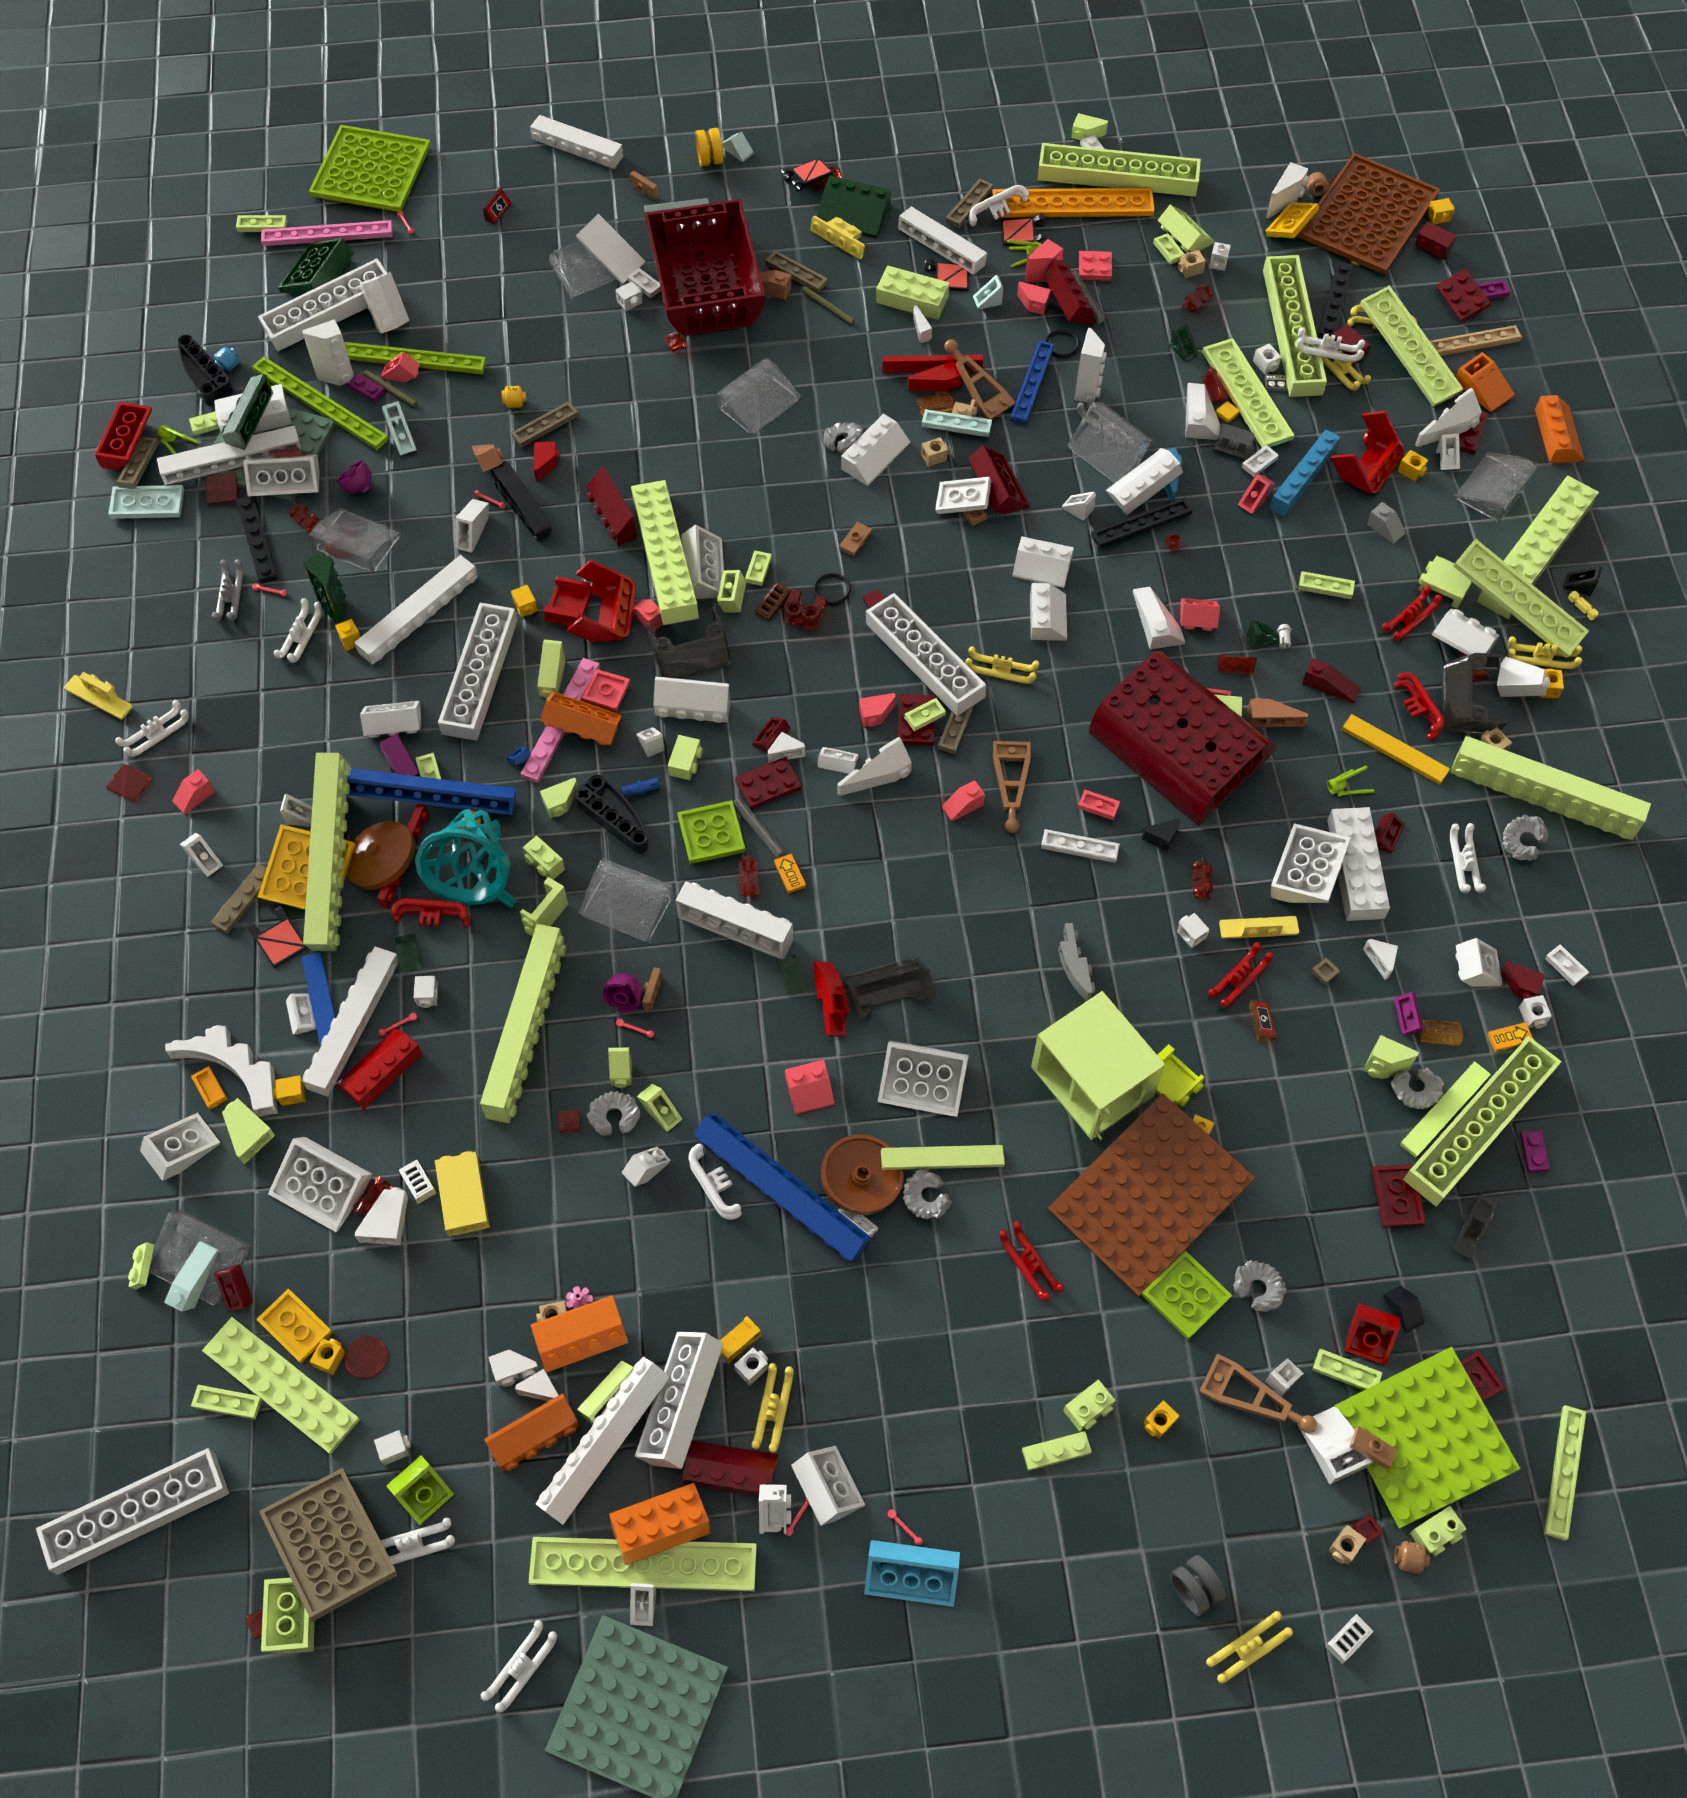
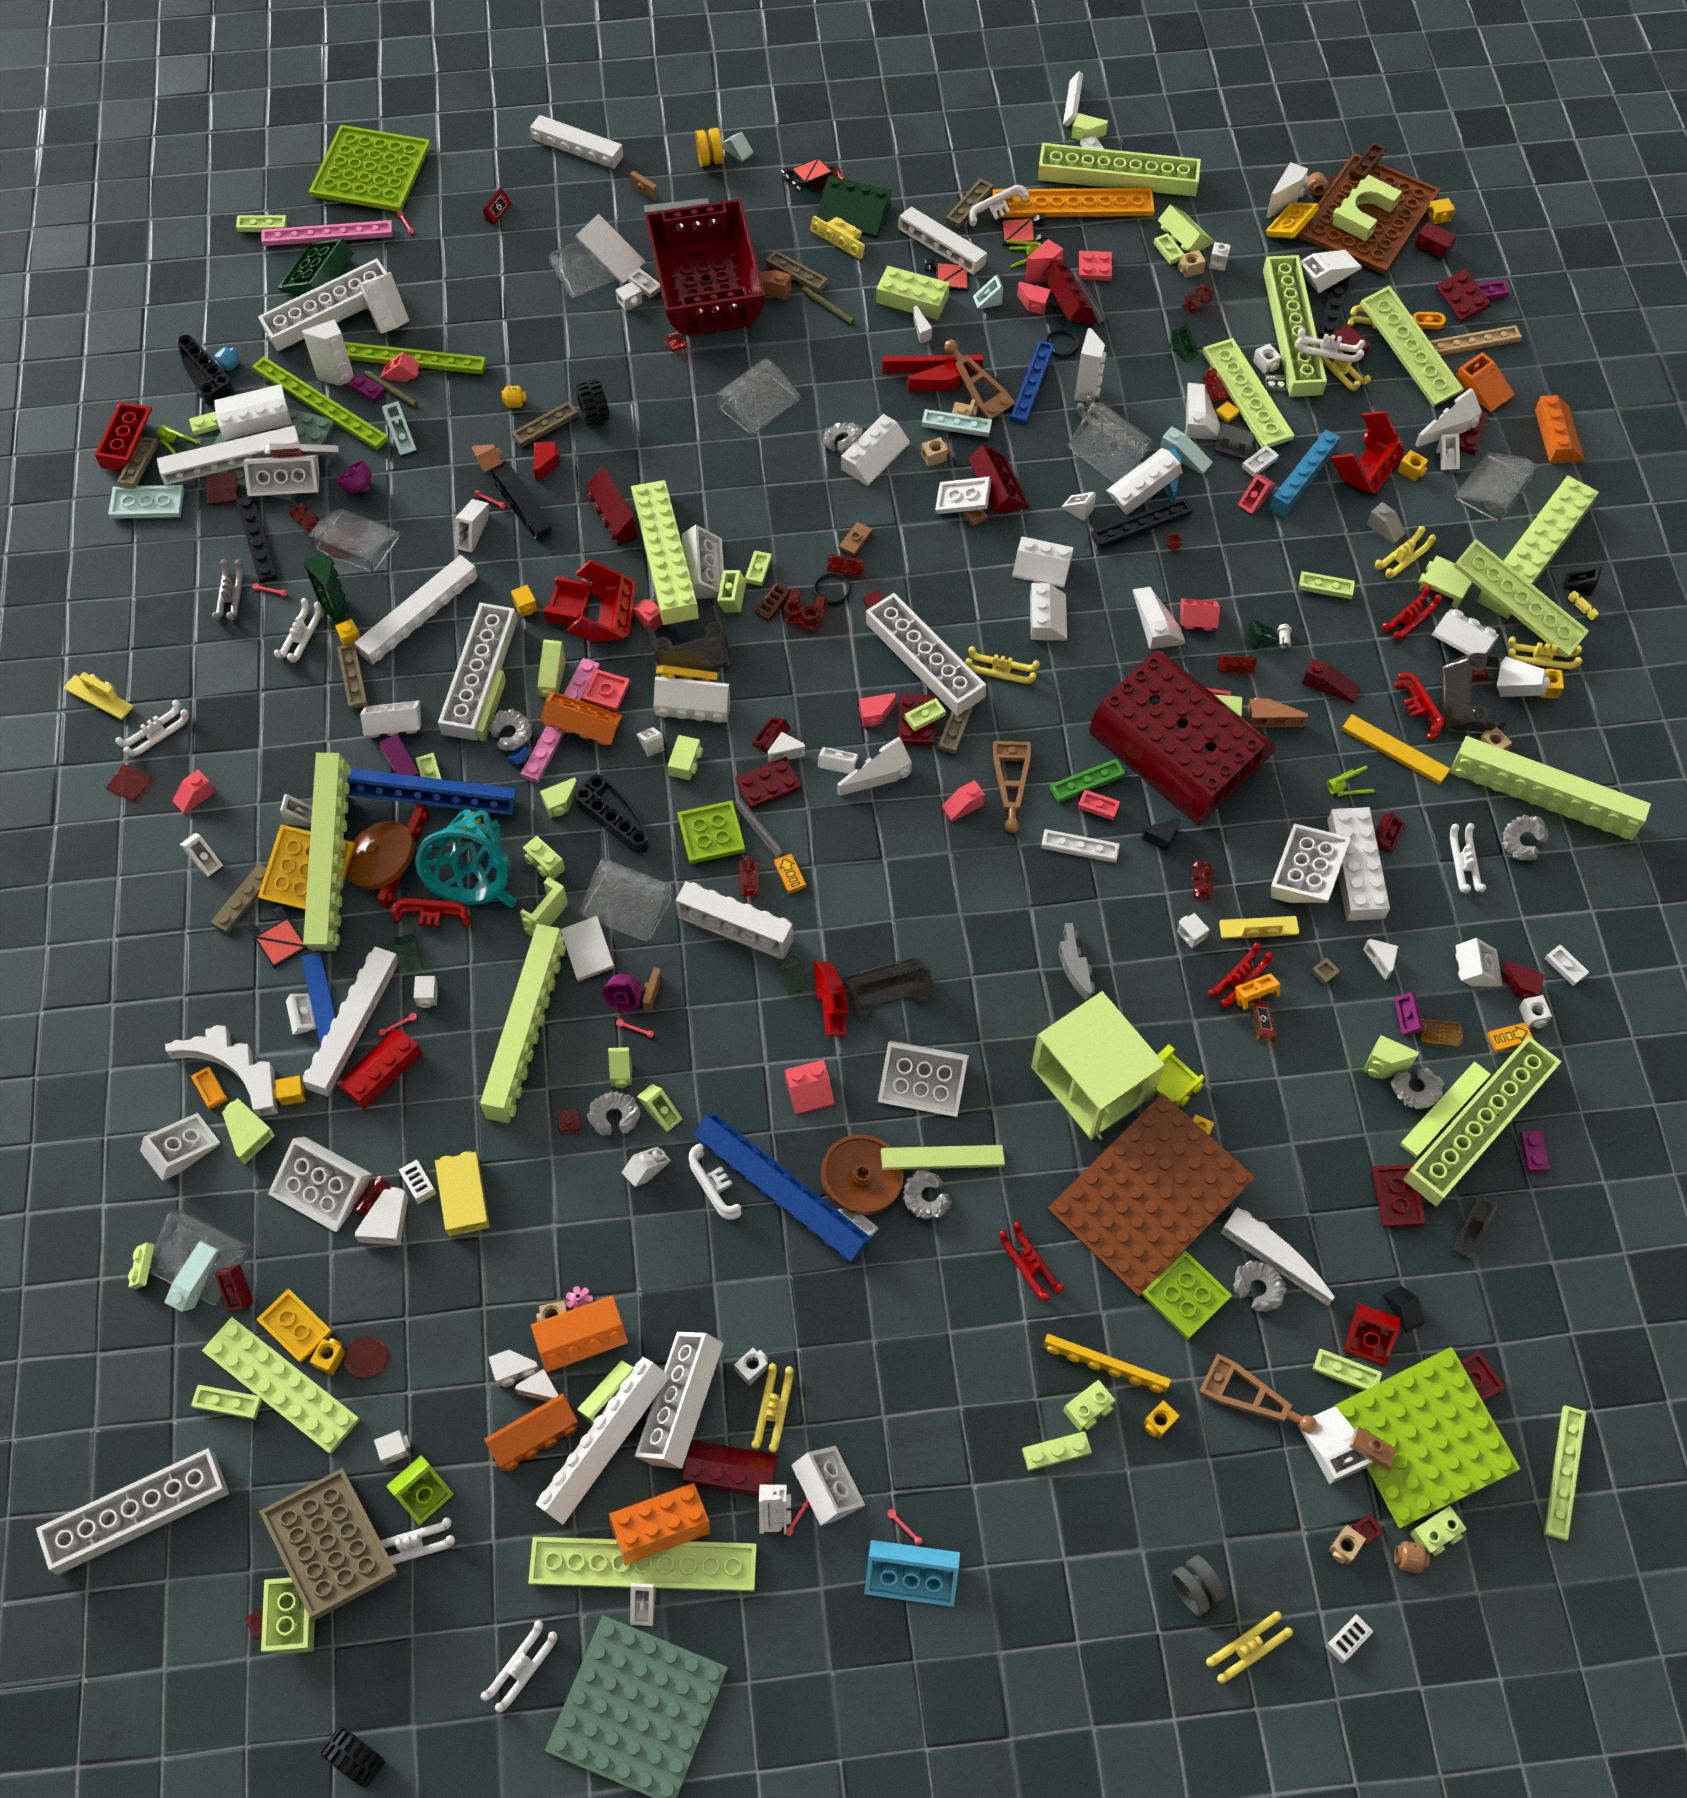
dark green slope [222,374,274,450] -> none
blue pin [620,777,660,798] -> none
yellow hinge [720,1316,761,1364] -> none
clear orange slope [916,392,954,416] -> none
white slope [1265,1358,1304,1397] -> none
none -> white tile [265,443,339,456]
none -> black tyre [320,1727,385,1788]
none -> dark tan plate [337,643,368,710]
none -> yellowish green tile [476,670,506,742]
none -> light grey piece [488,709,532,751]
none -> white tile [560,916,615,982]
none -> black tyre [575,378,610,426]
none -> yellow plate [656,665,718,682]
none -> clear red hinge [827,553,865,576]
none -> yellow plate [1043,1334,1171,1393]
none -> bright green plate [1050,758,1125,803]
none -> white tile [1063,71,1083,127]
none -> light aqua slope [1160,426,1212,475]
none -> white slope [1221,1207,1334,1306]
none -> light orange hinge [1235,973,1281,1010]
none -> white slope [1300,250,1362,293]
none -> yellowish green arch [1332,175,1402,242]
none -> reddish brown tile [1349,142,1386,180]
none -> light yellow piece [1375,526,1436,579]
none -> light orange plate [1413,312,1446,330]

